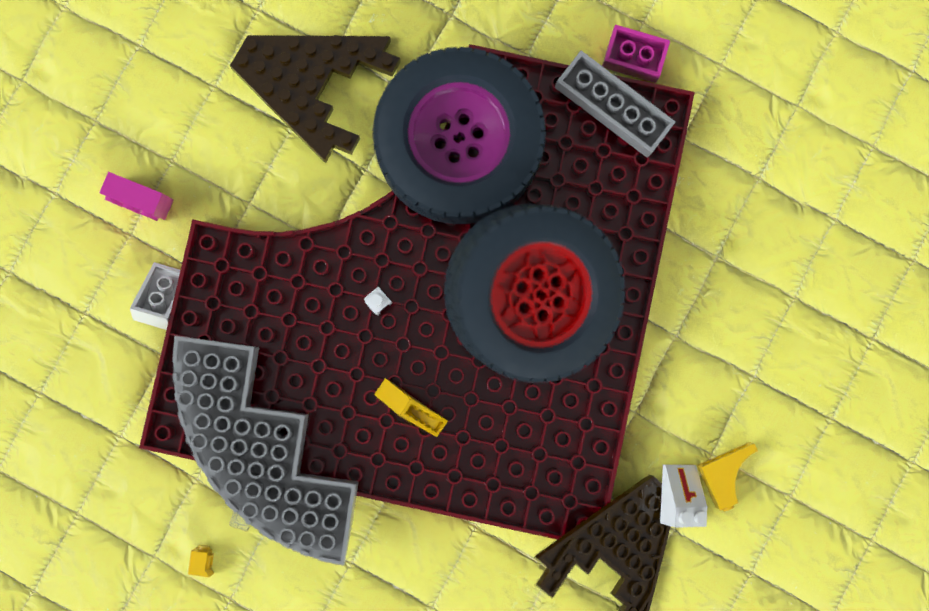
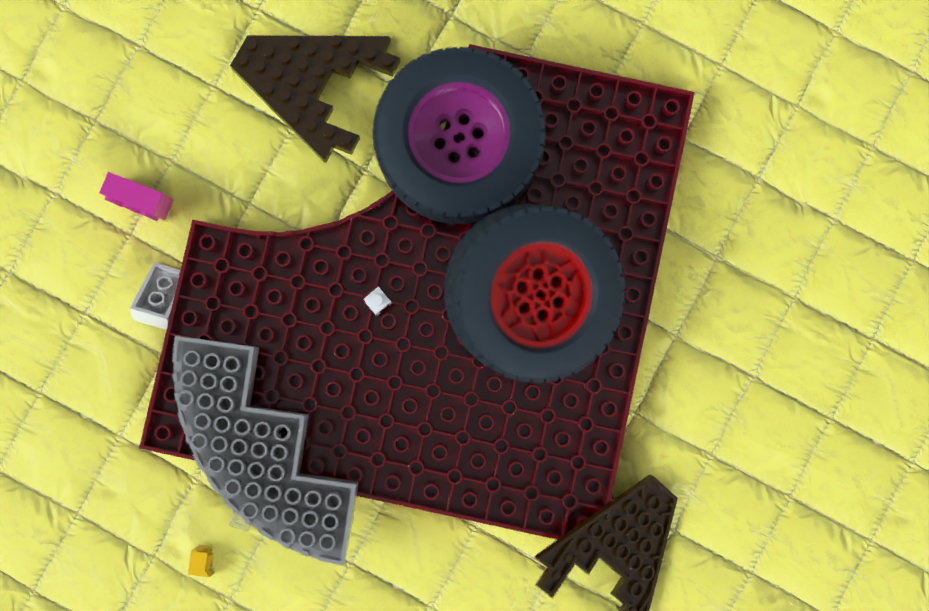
yellow arch [374,378,448,437] -> none
light grey brick [555,51,675,158] -> none
dark pink brick [602,25,670,83] -> none
white slope [660,464,707,528] -> none
yellow arch [697,442,758,511] -> none

